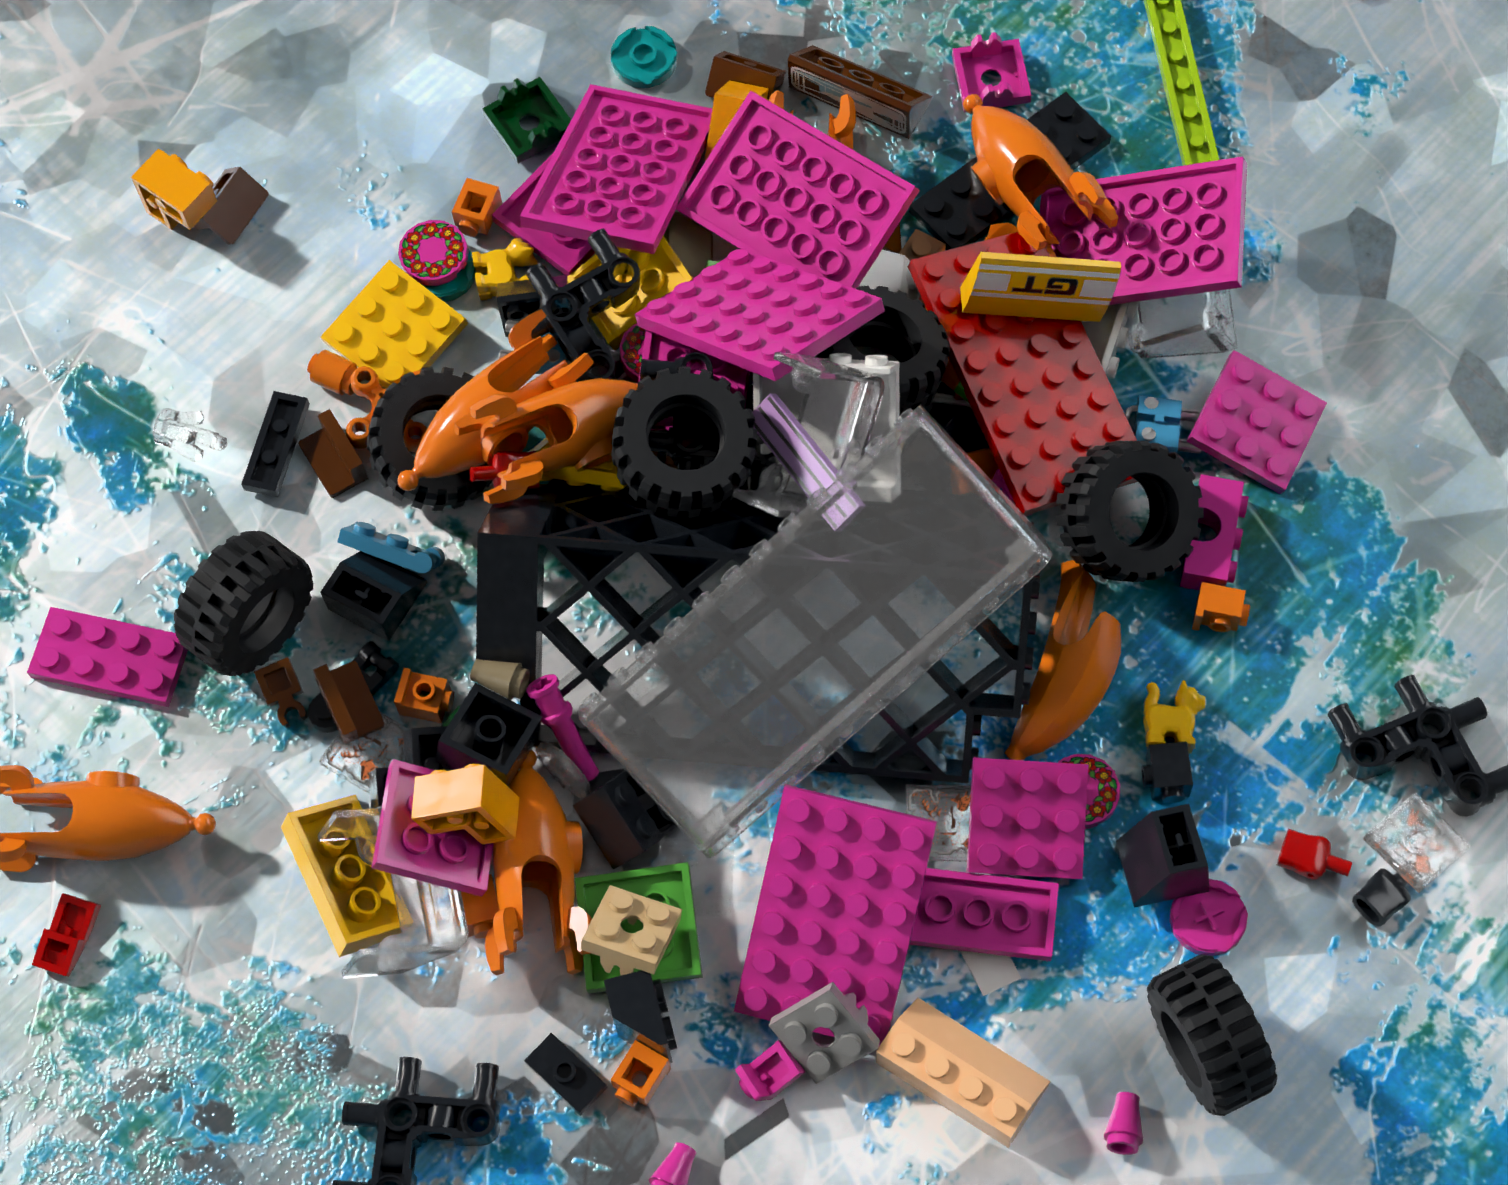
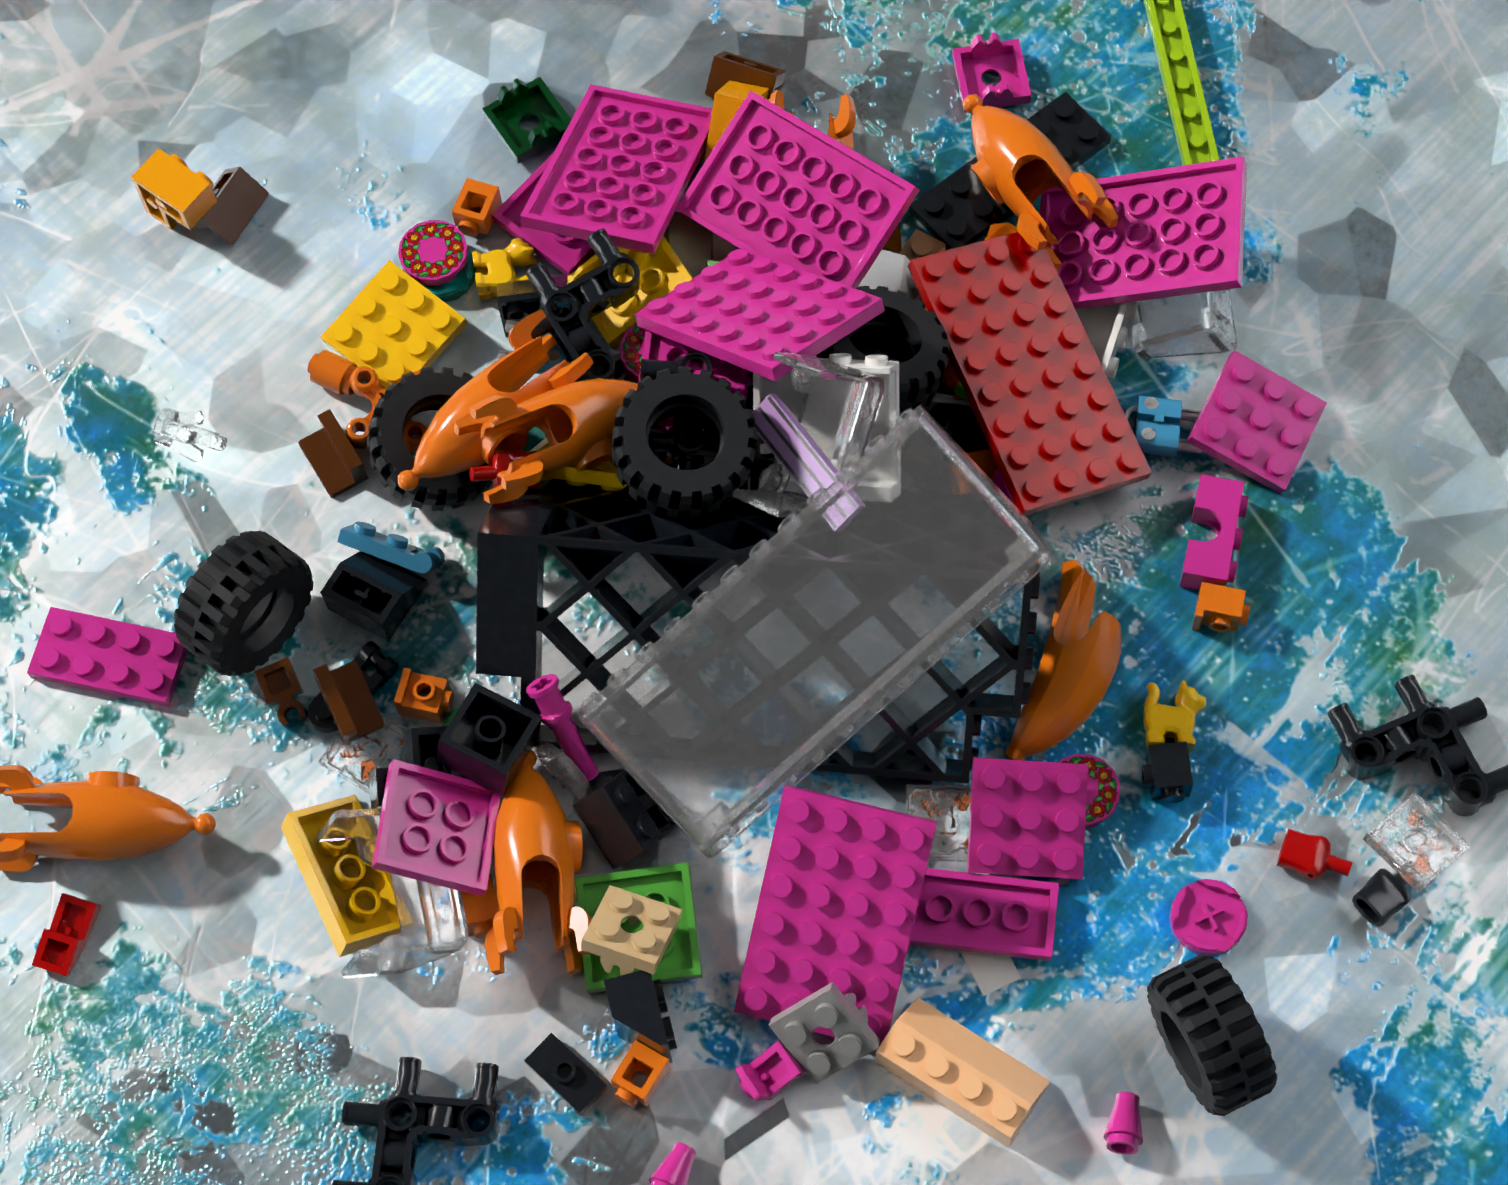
black plate [241,391,310,497] -> none
light orange brick [411,764,519,845] -> none
dark tan cone [470,659,530,700] -> none
teal tile [611,26,678,88] -> none
reddish brown slope [788,45,933,139] -> none
yellow slope [960,252,1121,322] -> none
black tyre [1056,441,1204,582] -> none
black slope [1116,804,1210,908] -> none

